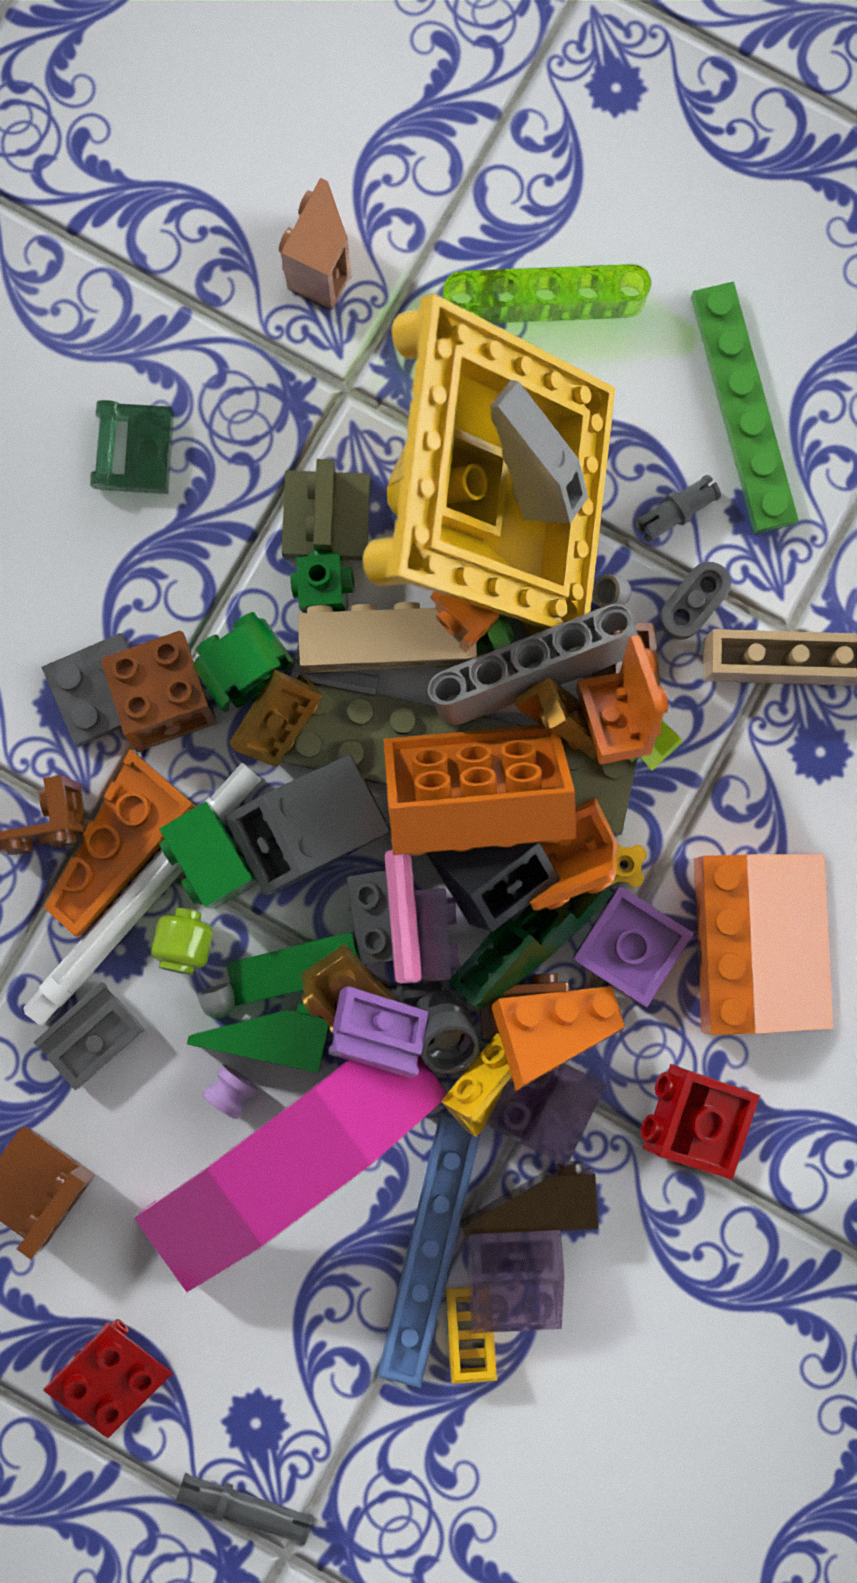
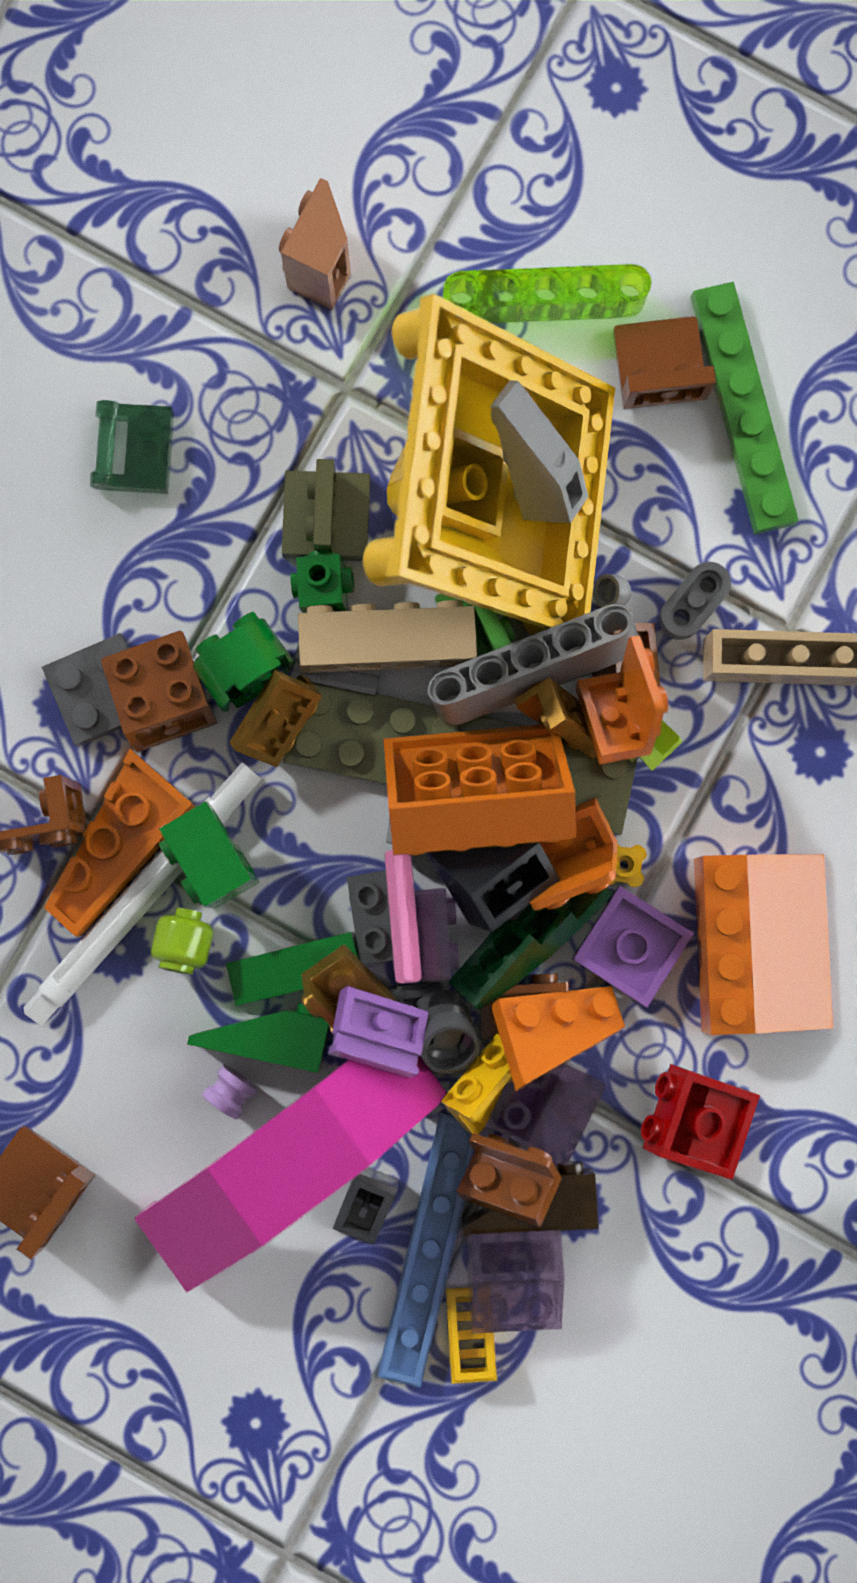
flat silver plate [33,982,145,1091] -> none
red hinge [43,1319,172,1439] -> none
dark grey pin [175,1472,313,1546] -> none
light grey hinge [197,983,235,1019] -> none
dark grey slope [224,754,391,895] -> none
orange brick [430,591,501,652] -> none
dark grey pin [635,475,721,542] -> none
none -> dark grey slope [332,1167,399,1245]
none -> dark orange bracket [456,1133,562,1227]
none -> dark orange bracket [613,316,716,409]

